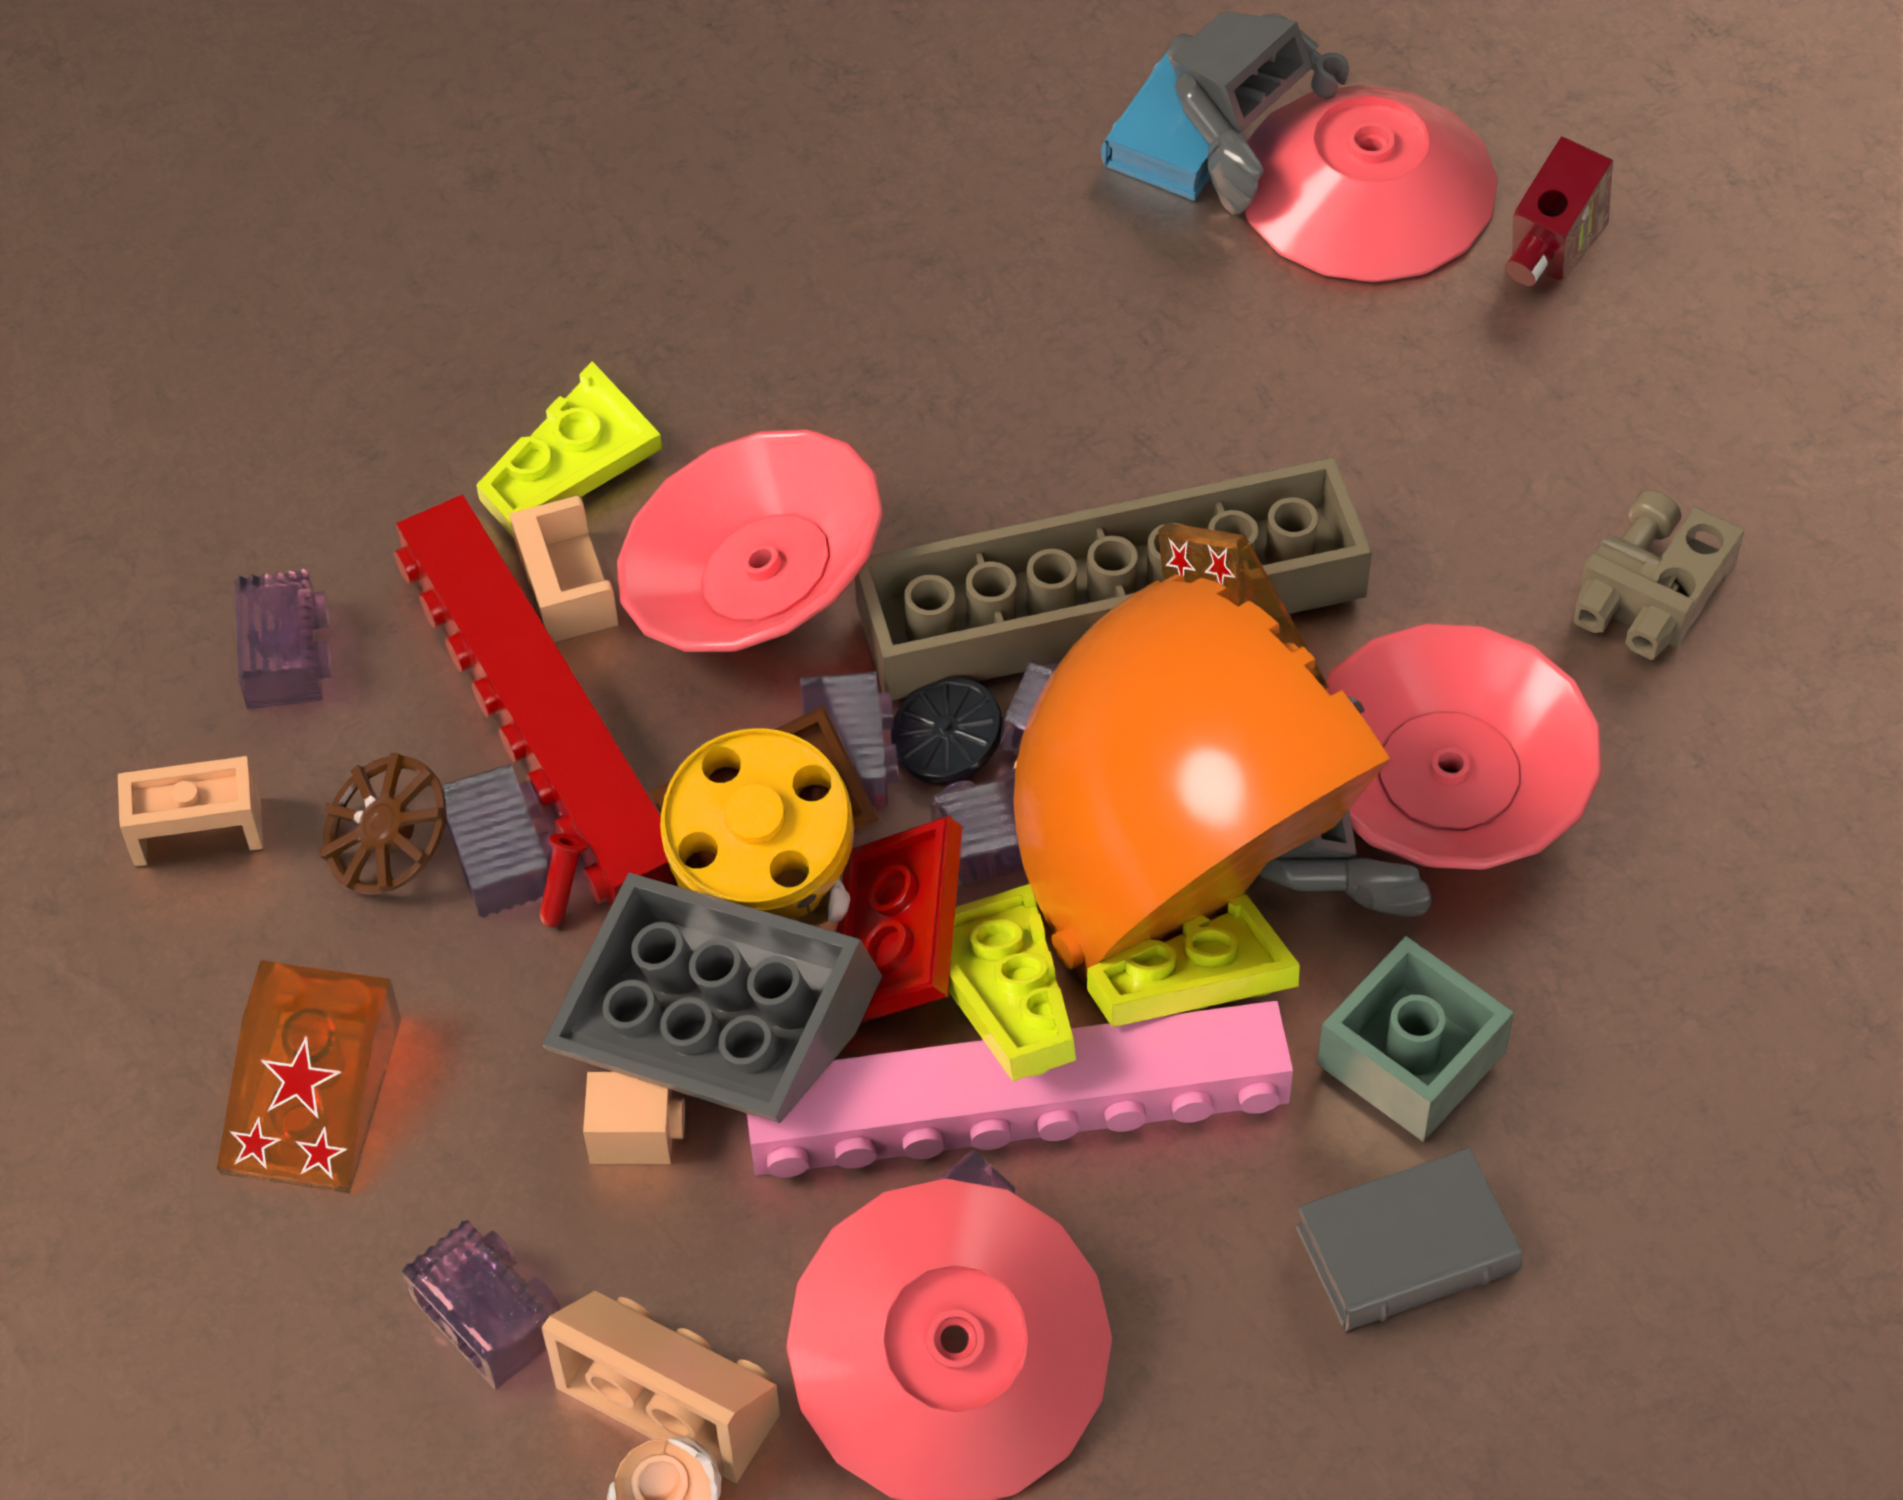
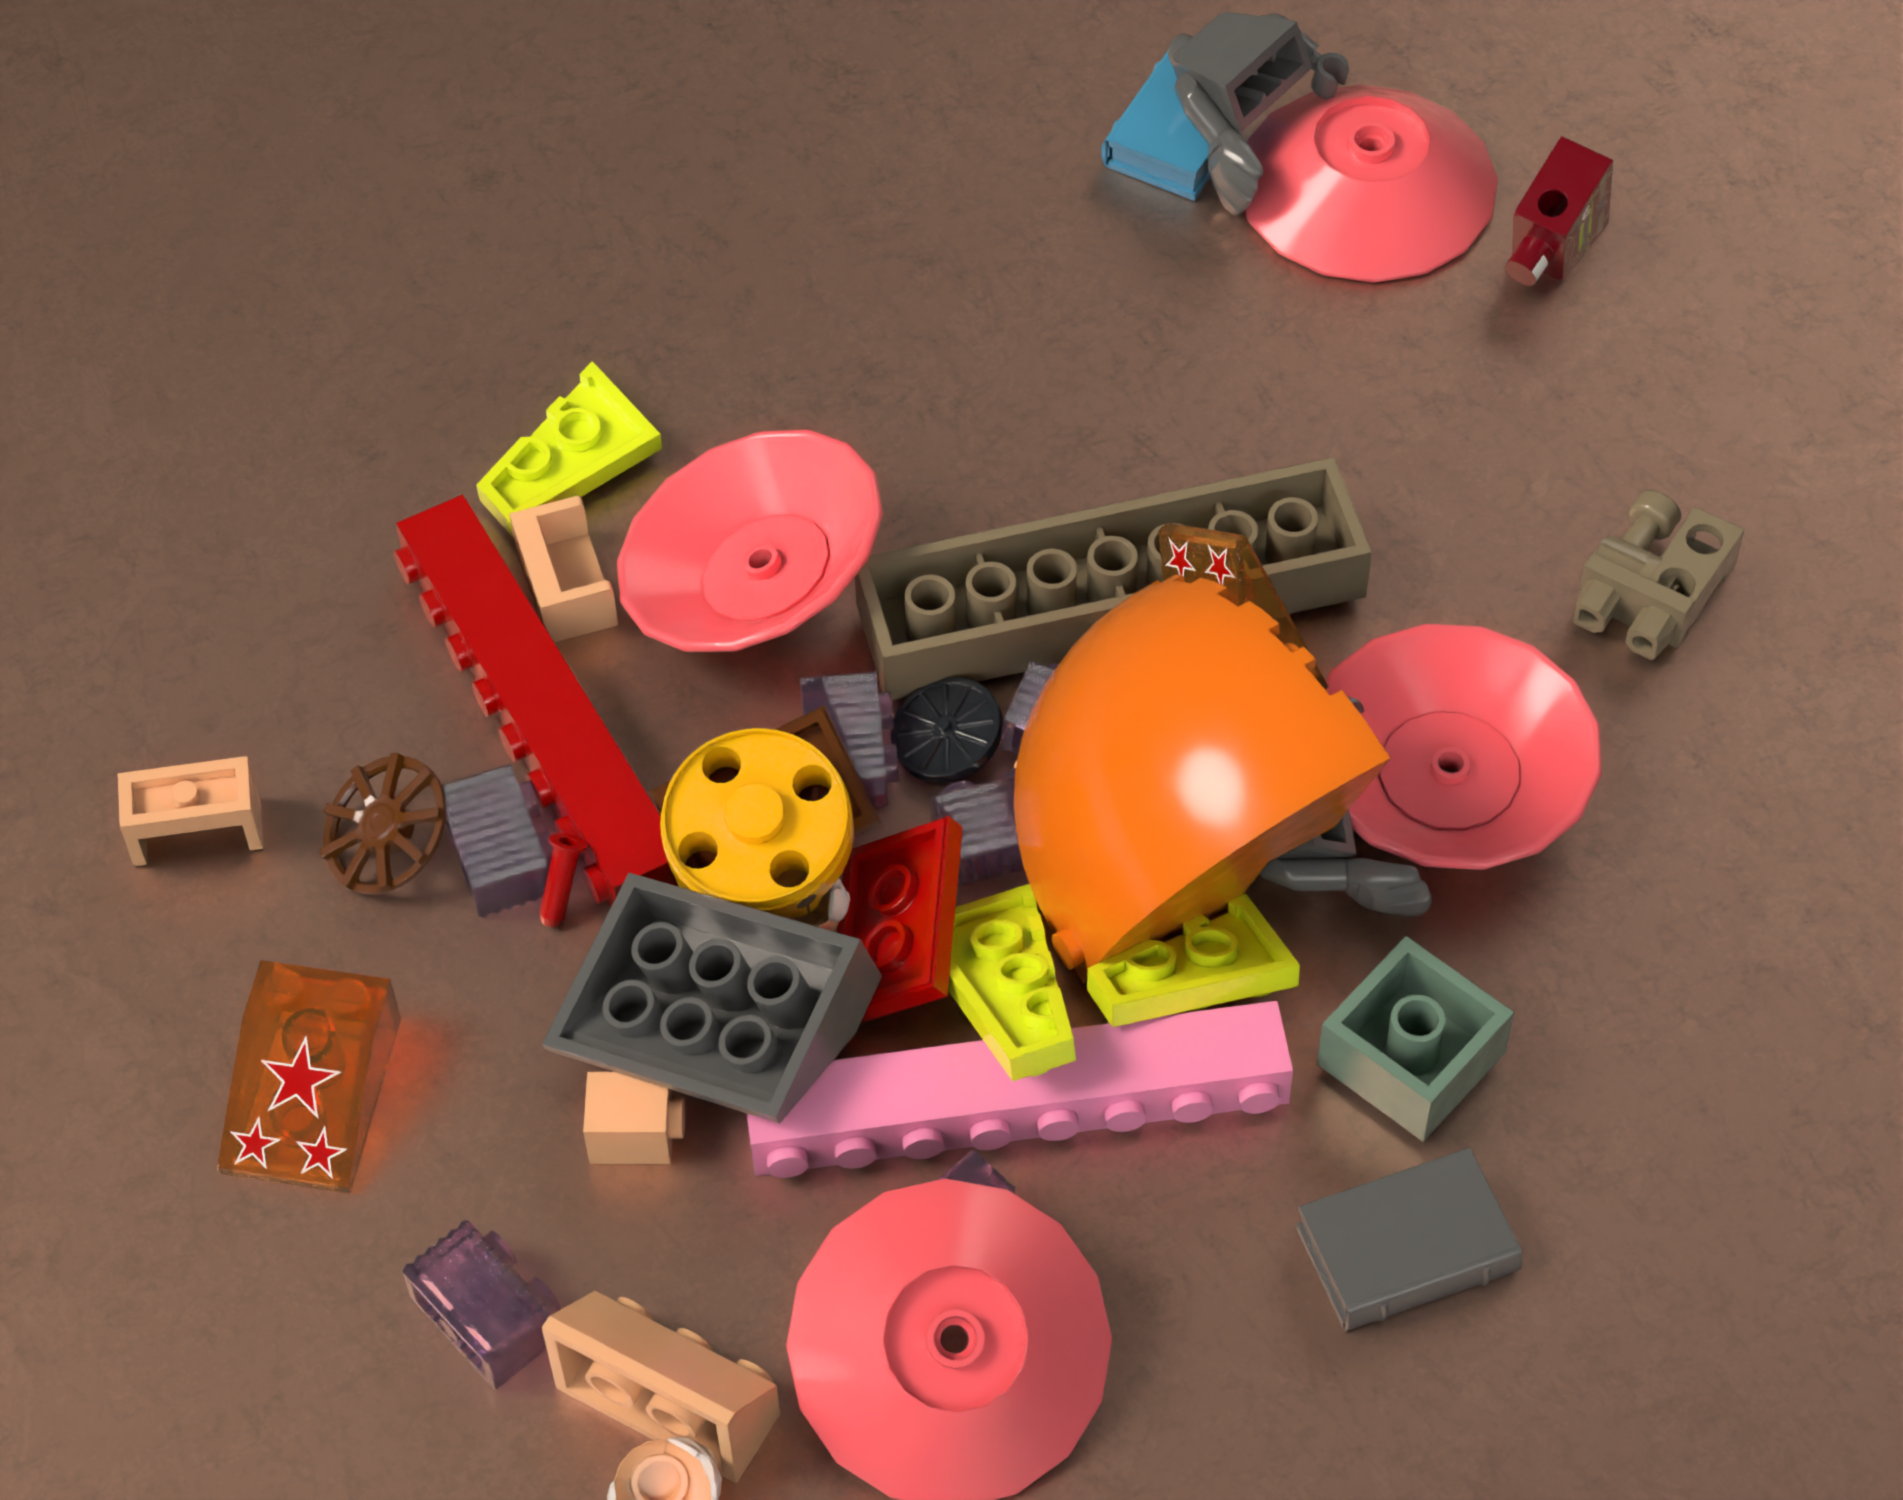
clear purple brick [234,568,333,710] -> none

